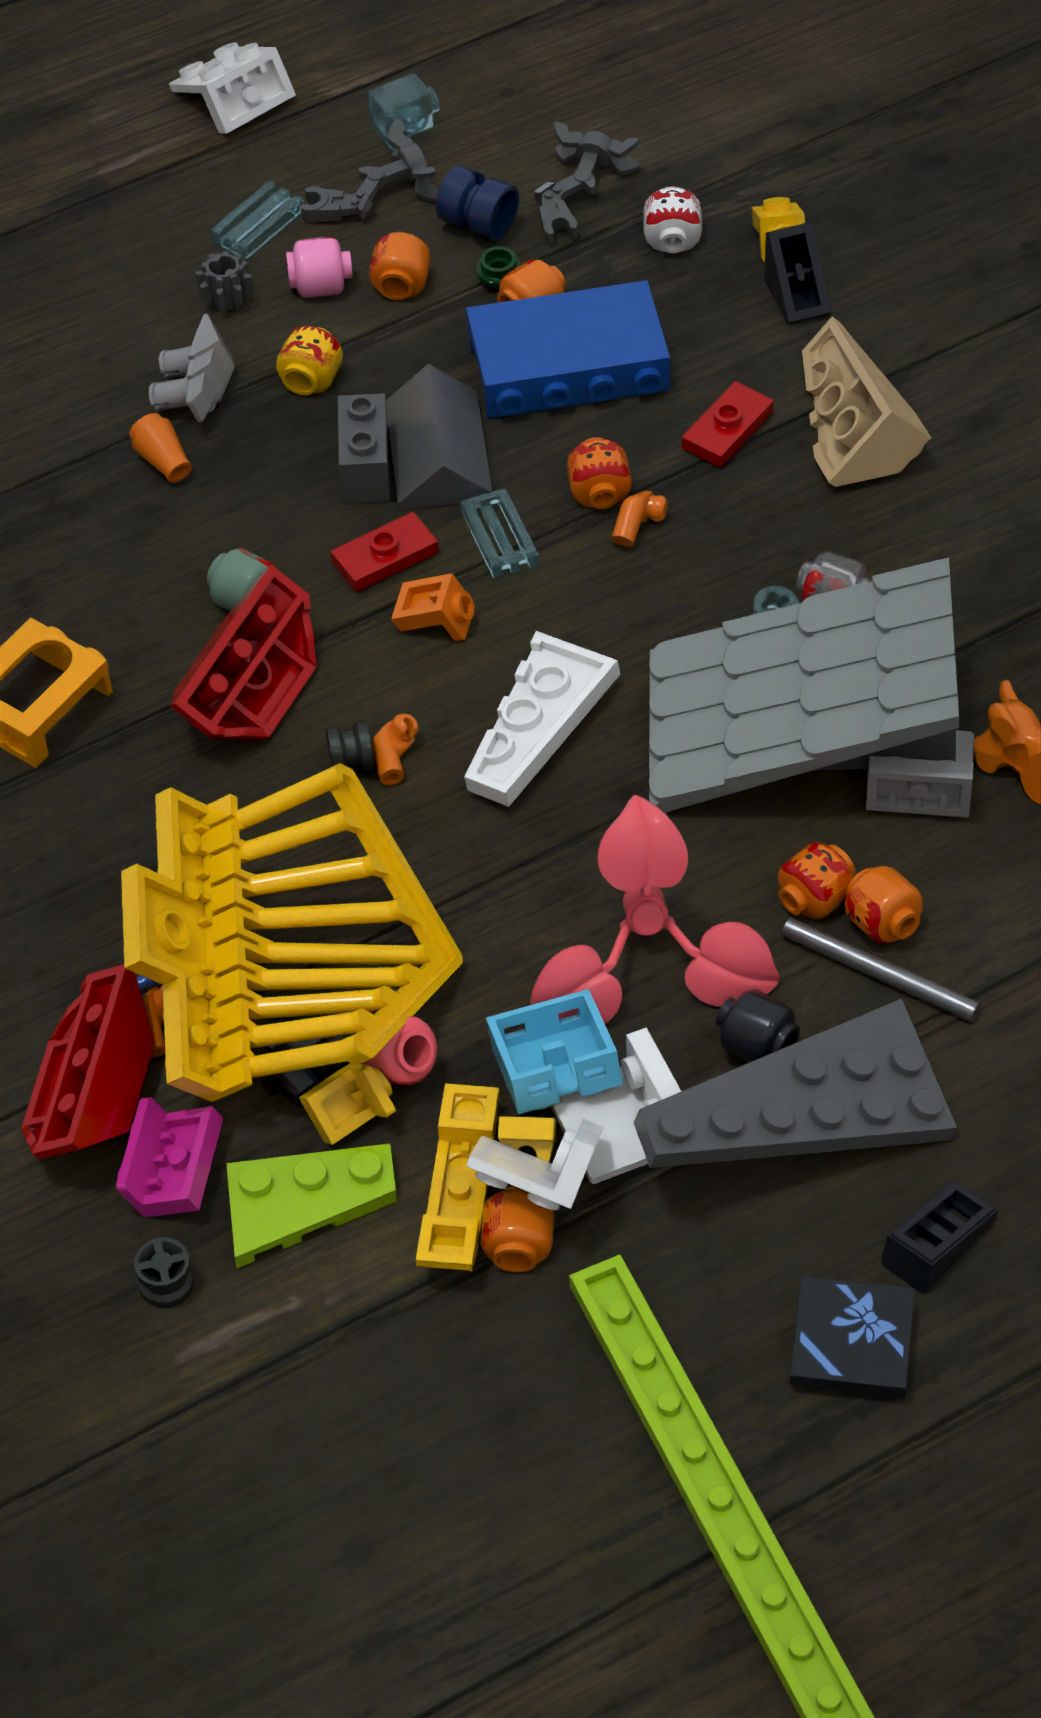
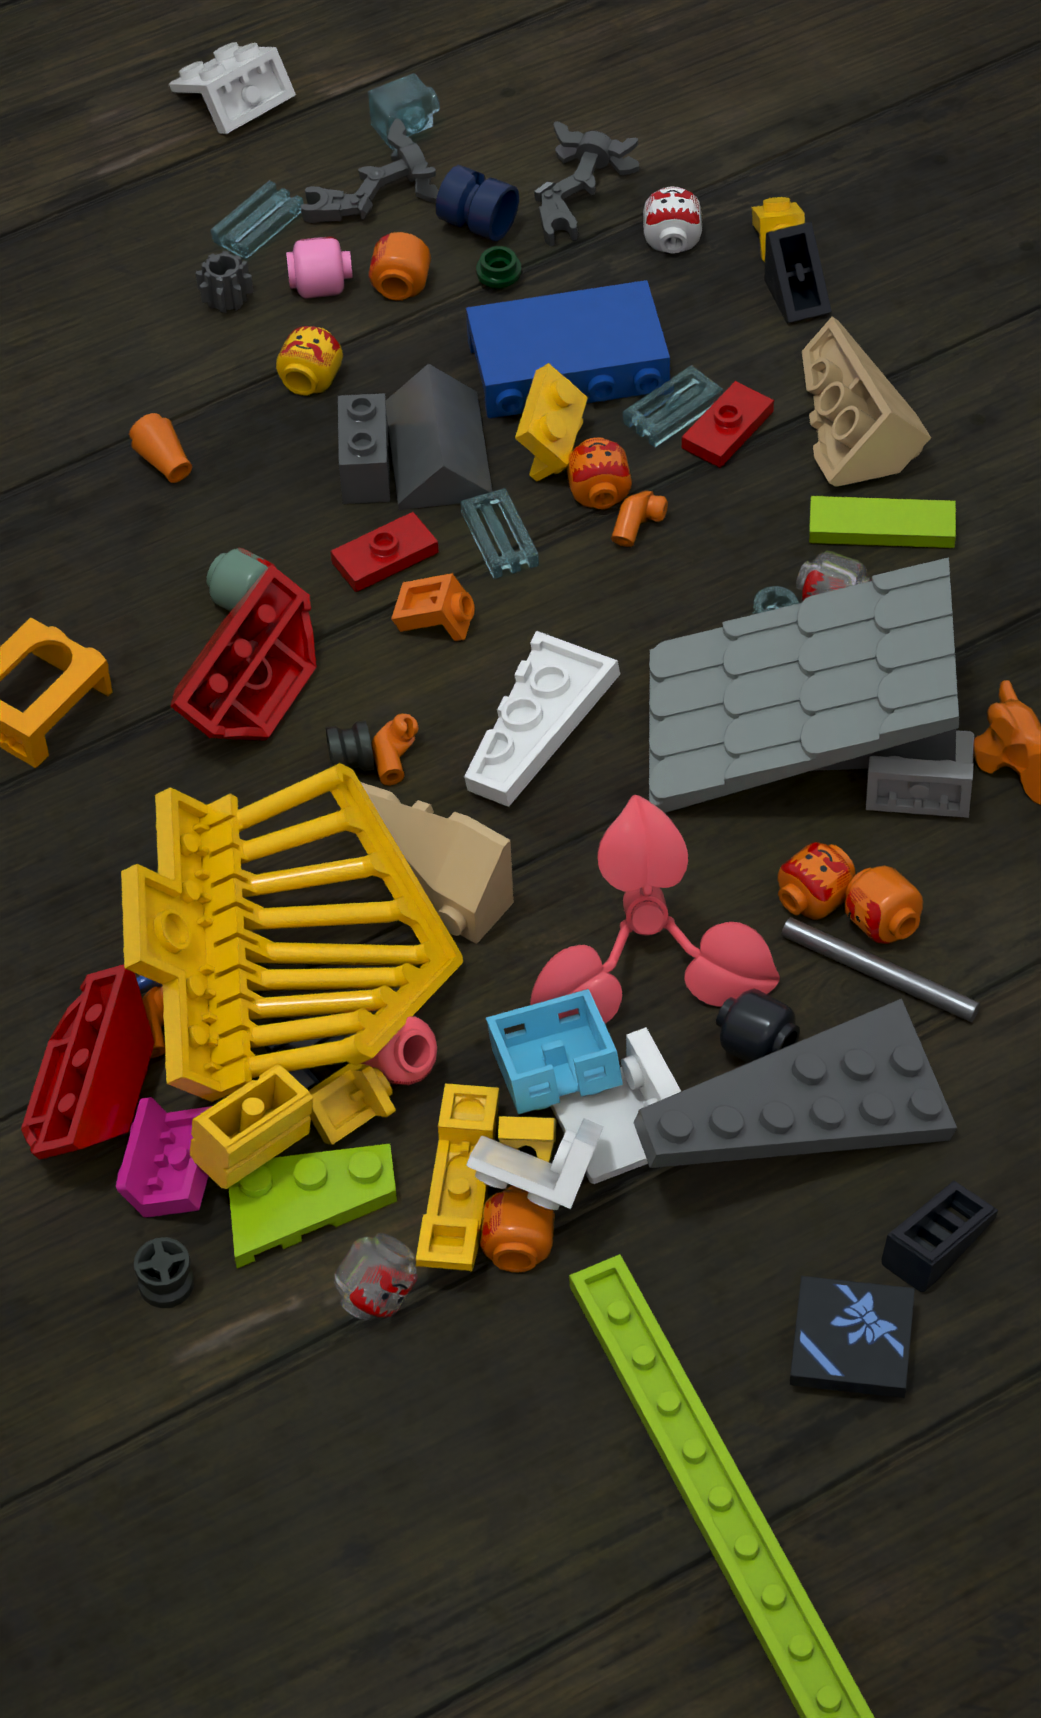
light grey connector [149,314,235,422] -> none
orange head [497,259,566,303] -> none
none -> yellow brick [190,1064,313,1189]
none -> clear head [334,1233,418,1320]
none -> tan wedge [360,782,514,944]
none -> yellow bracket [515,363,588,482]
none -> clear light blue tile [623,365,723,447]
none -> lime tile [809,496,956,548]

